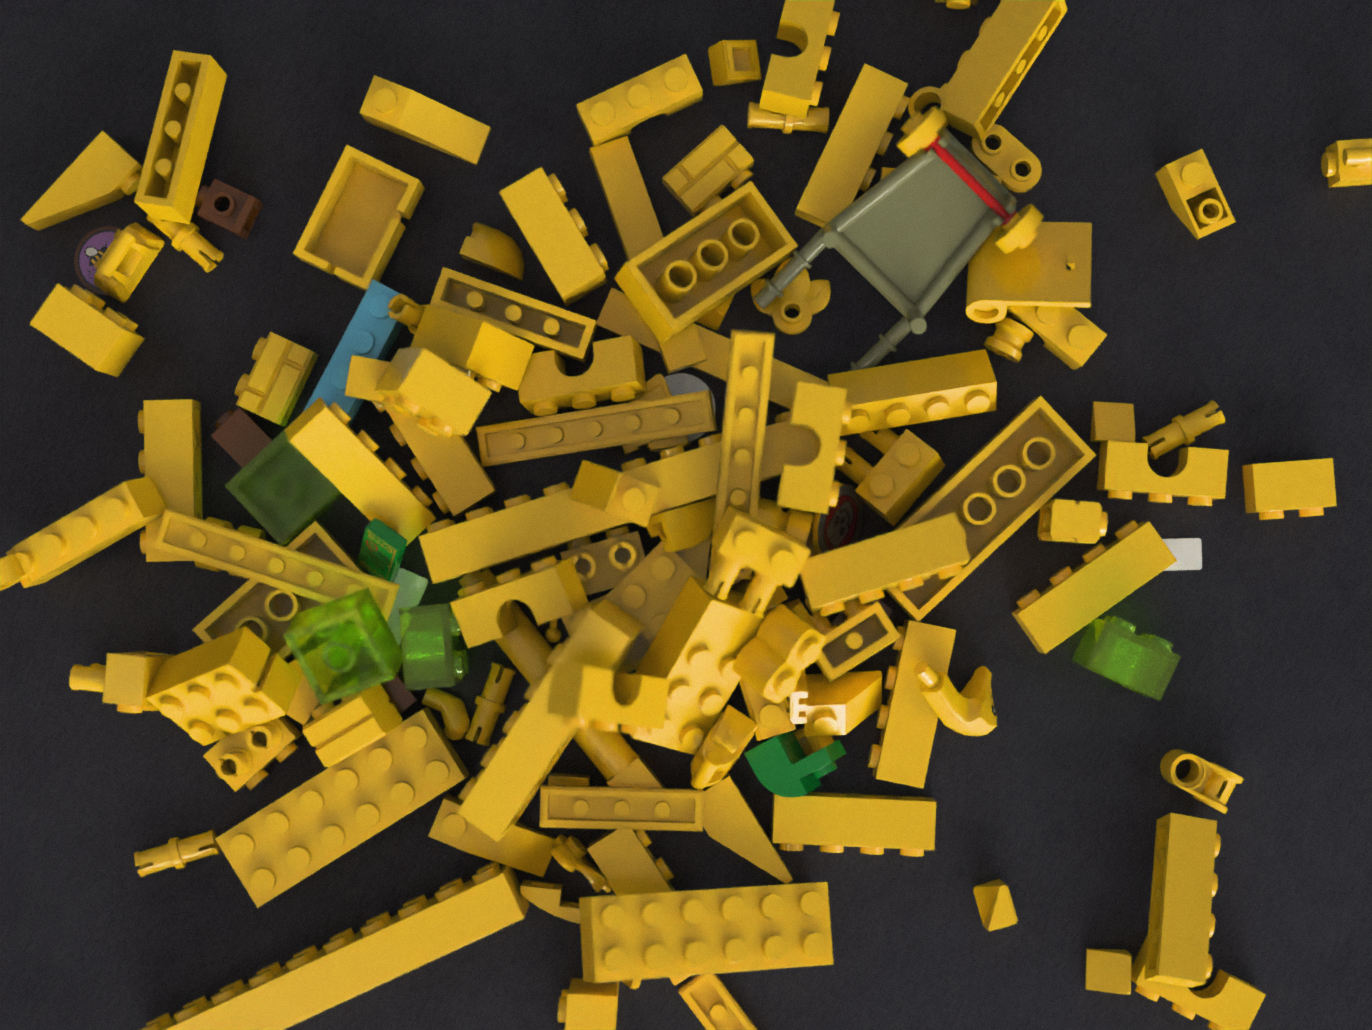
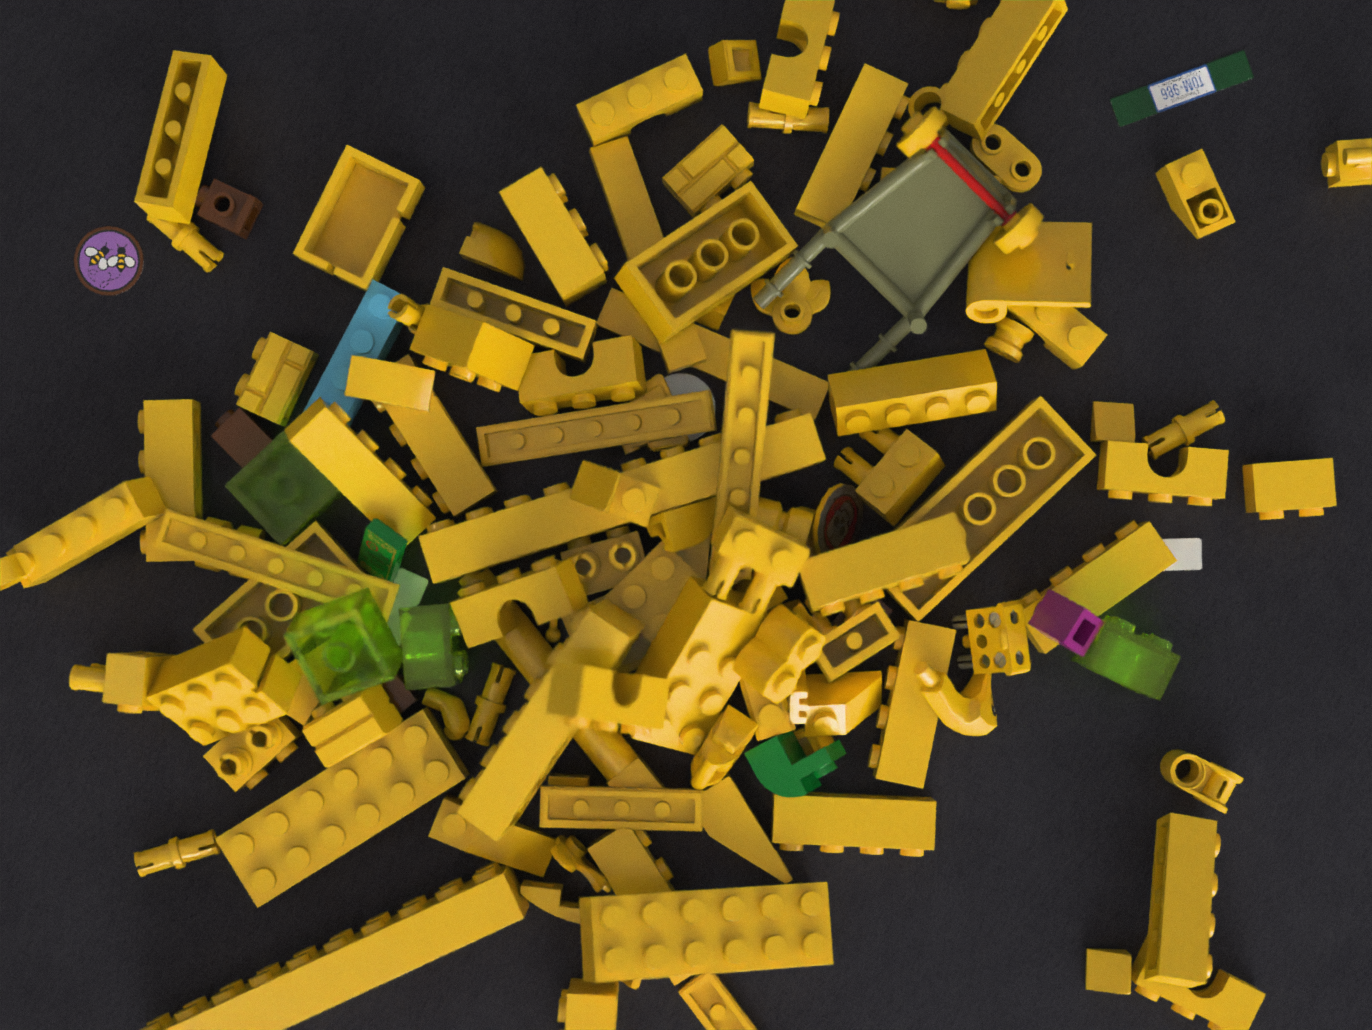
yellow slope [20,130,143,231] -> none
yellow brick [30,284,145,377] -> none
yellow piece [93,222,165,303] -> none
yellow slope [359,75,491,165] -> none
yellow brick [374,348,492,437] -> none
yellow arch [776,381,853,514] -> none
yellow slope [973,879,1018,931] -> none
yellow brick [1037,499,1108,544] -> none
none -> yellow piece [952,600,1031,676]
none -> magenta brick [1028,589,1104,657]
none -> sticker [1110,51,1254,127]

